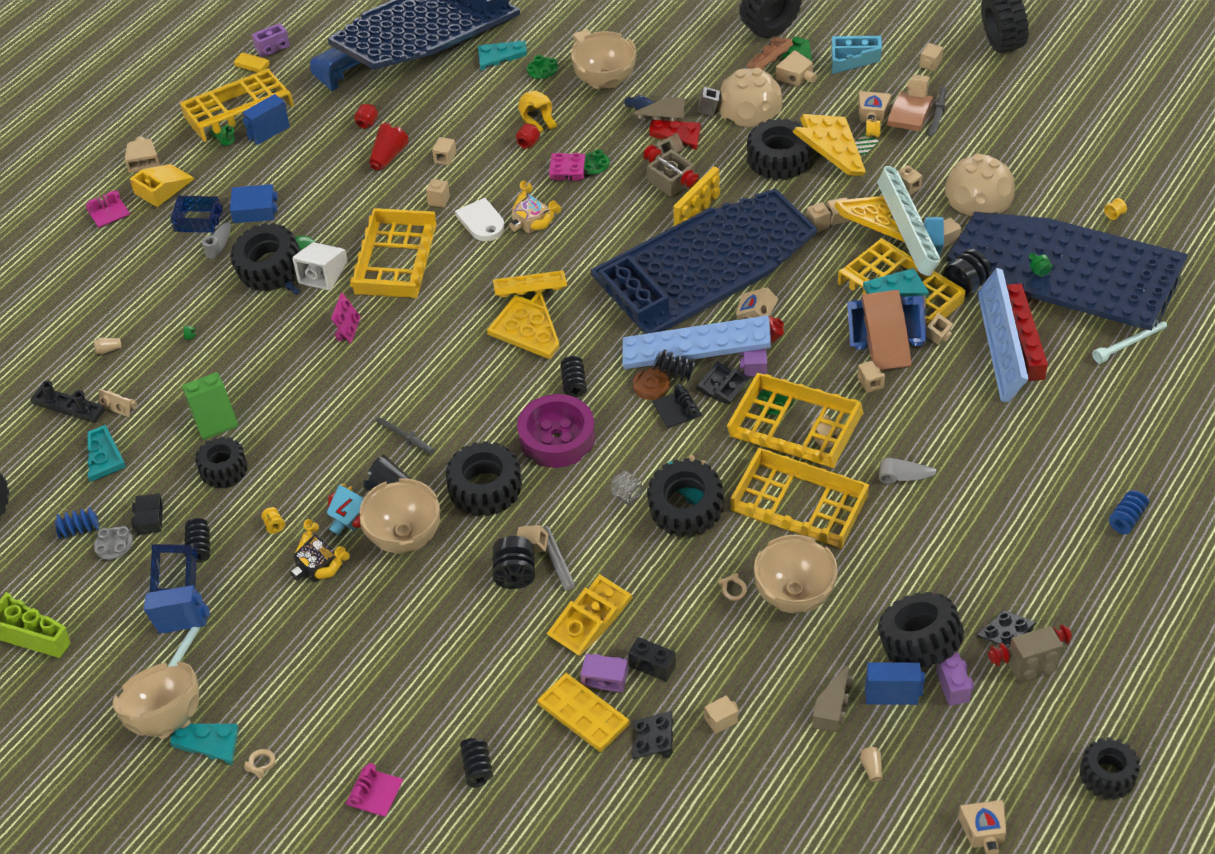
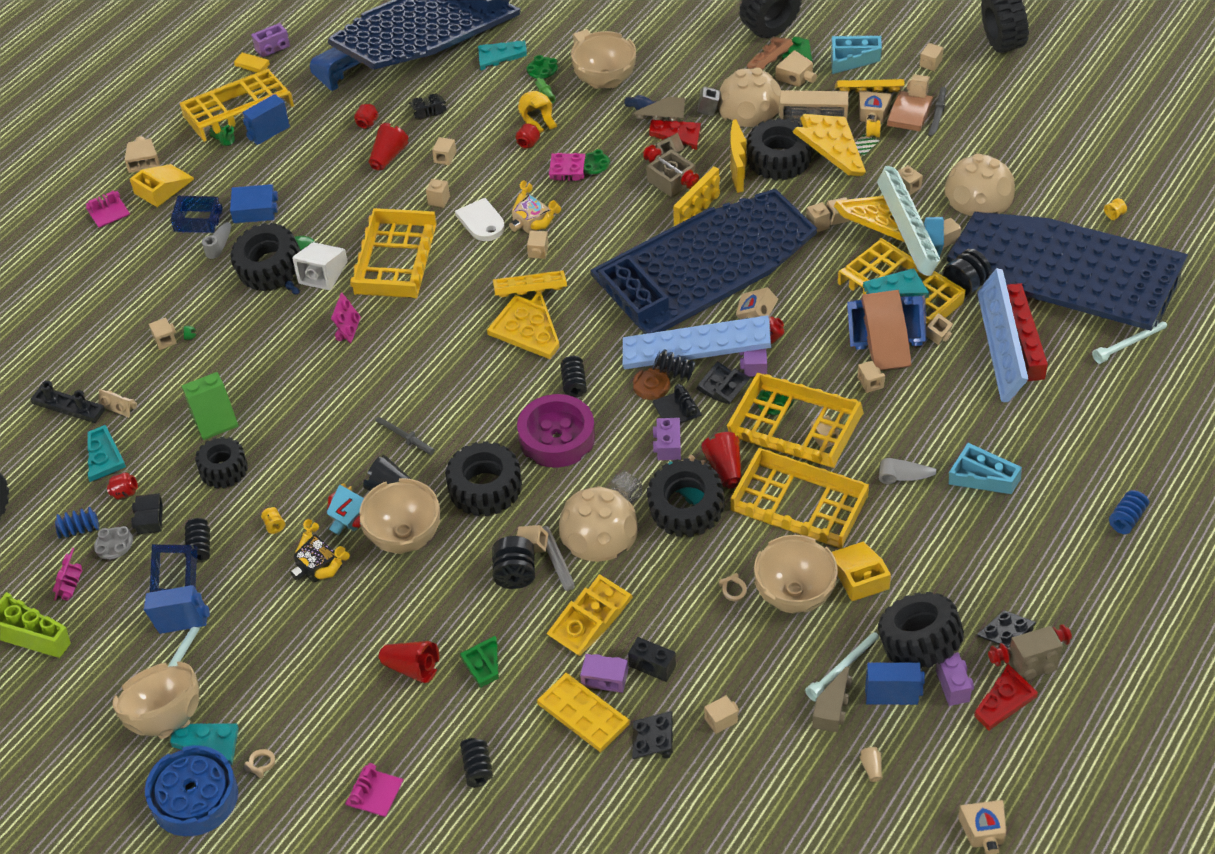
tan cone [93,338,122,355] -> none
green piece [1029,253,1053,277] -> none
black tyre [1079,737,1140,800] -> none
none -> dark pink hinge [53,547,83,601]
none -> red head [107,472,138,500]
none -> blue brick [145,746,238,836]
none -> tan brick [149,318,177,350]
none -> red cone [378,641,439,683]
none -> black hinge [409,94,447,119]
none -> green wing [460,636,499,688]
none -> tan brick [527,230,549,259]
none -> bright green axle [535,78,556,104]
none -> tan rock [559,486,638,562]
none -> medium lavender brick [653,418,681,460]
none -> red cone [701,432,741,489]
none -> yellow slope [731,119,747,193]
none -> tan brick [780,90,848,126]
none -> light aqua piece [805,632,879,702]
none -> yellow slope [832,541,891,601]
none -> yellow plate [835,79,904,93]
none -> medium azure wedge [949,443,1022,494]
none -> red wing [974,664,1038,731]

